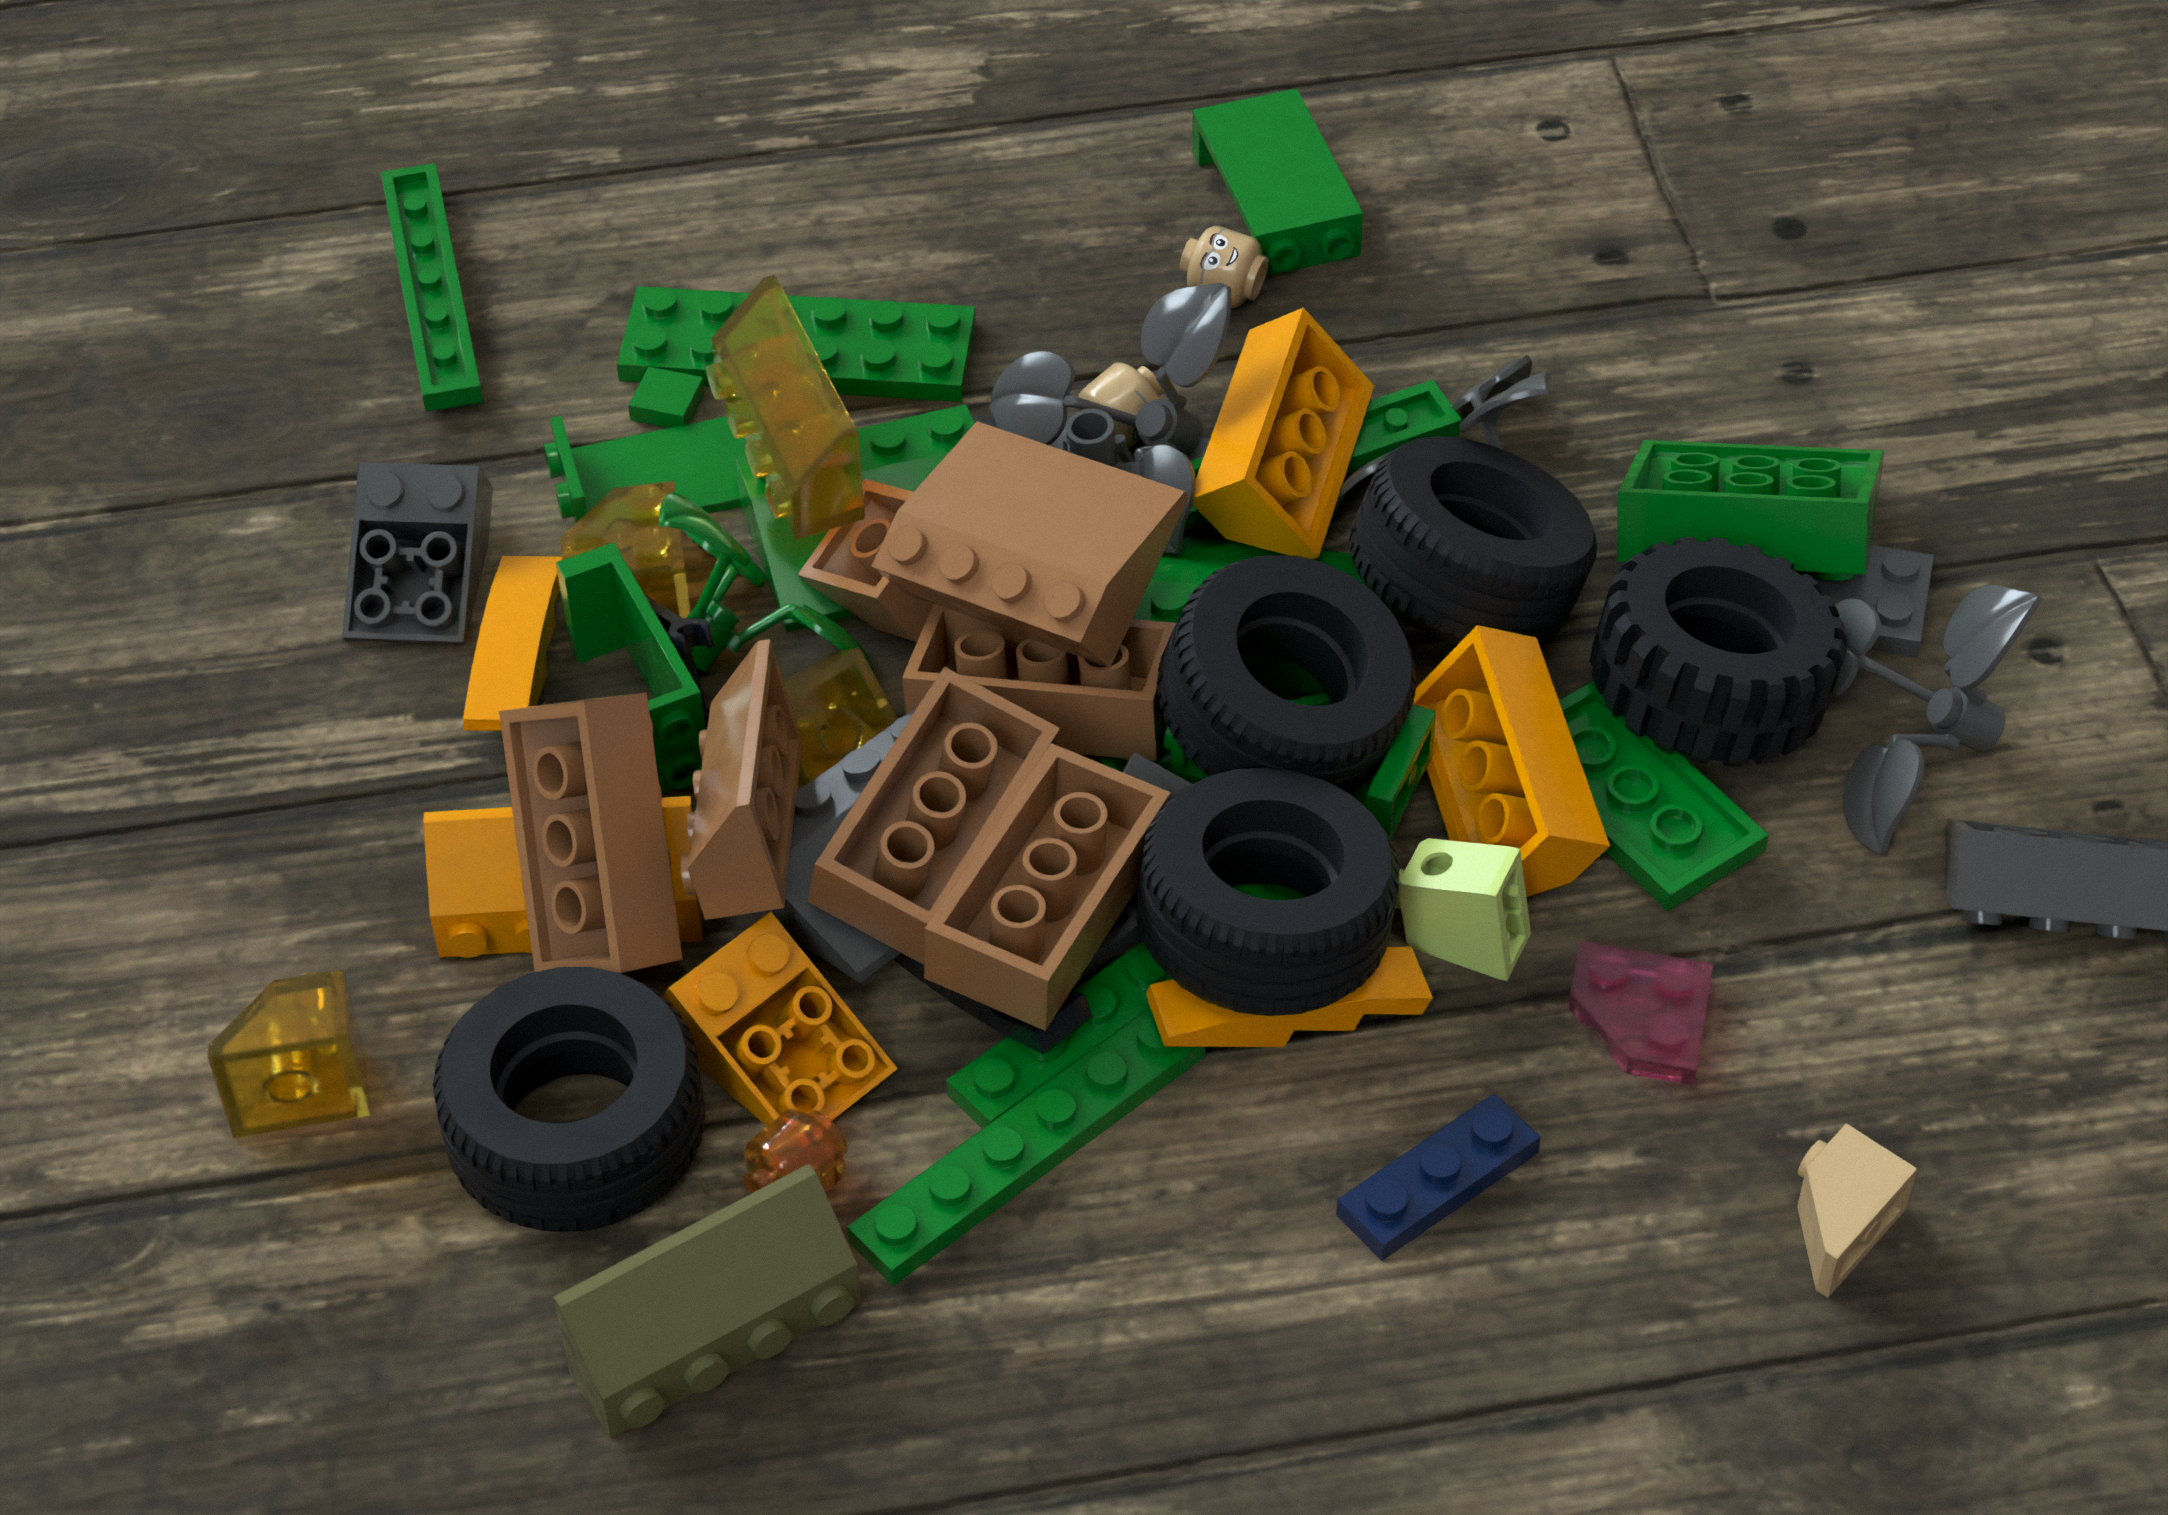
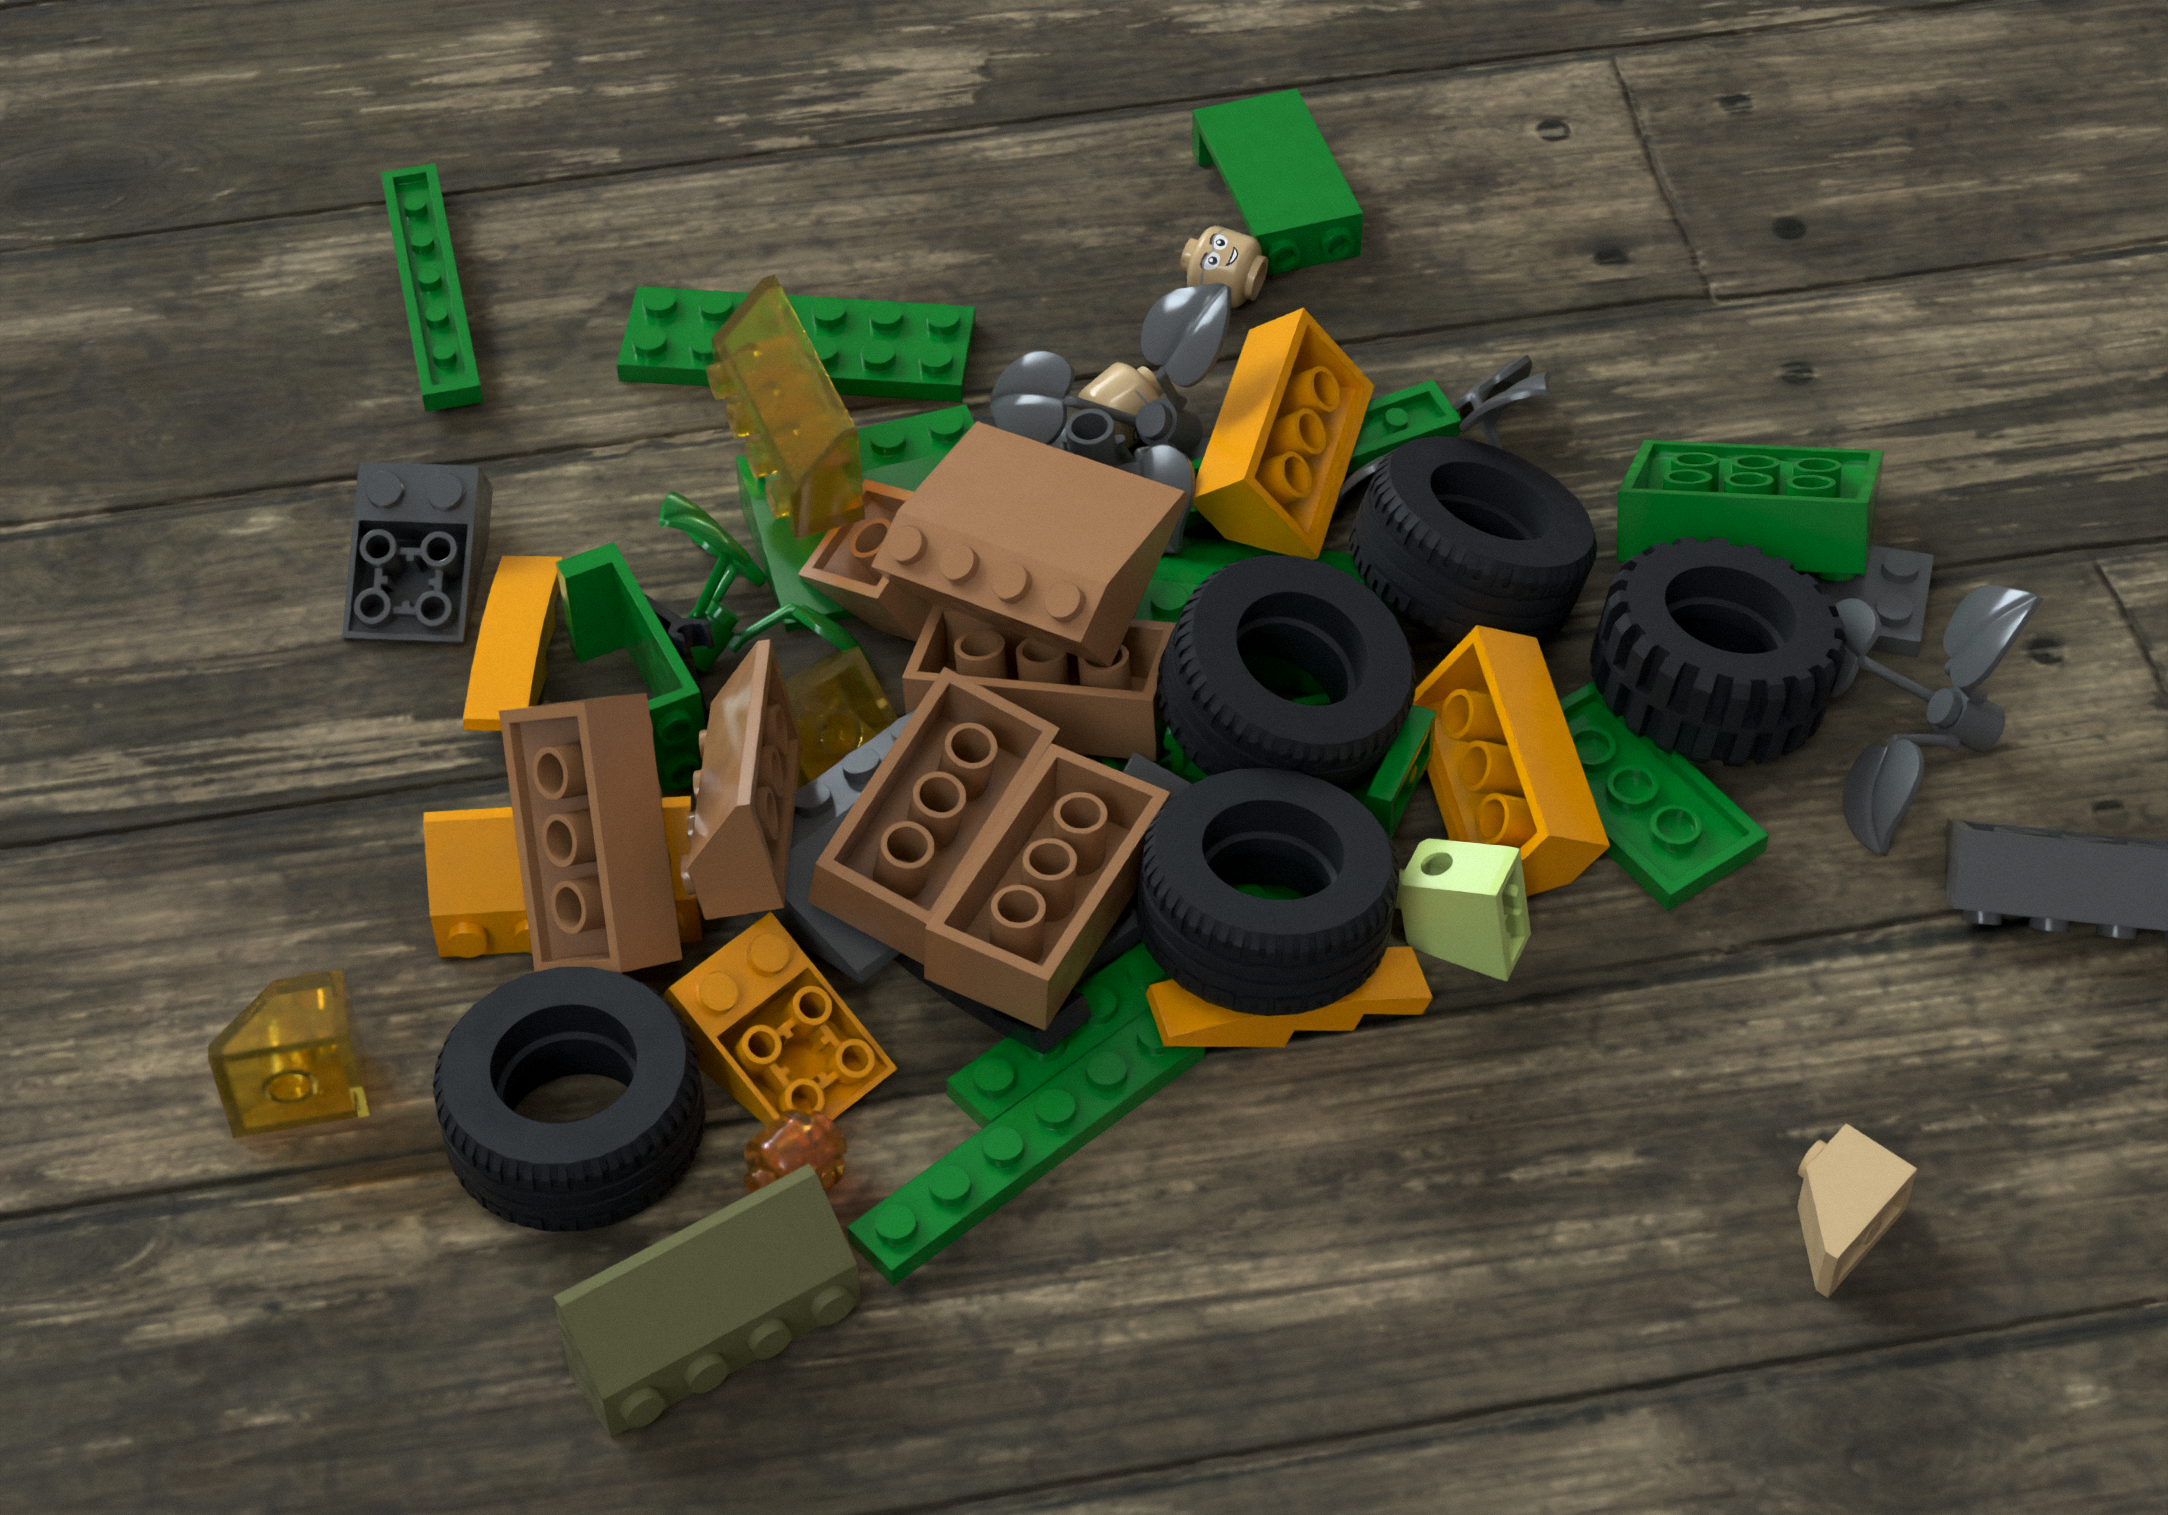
green panel [543,375,782,541] -> none
clear yellow slope [560,481,691,618] -> none
green tile [628,367,705,428] -> none
dark blue plate [1336,1093,1541,1261] -> none
clear pink plate [1568,941,1713,1085] -> none

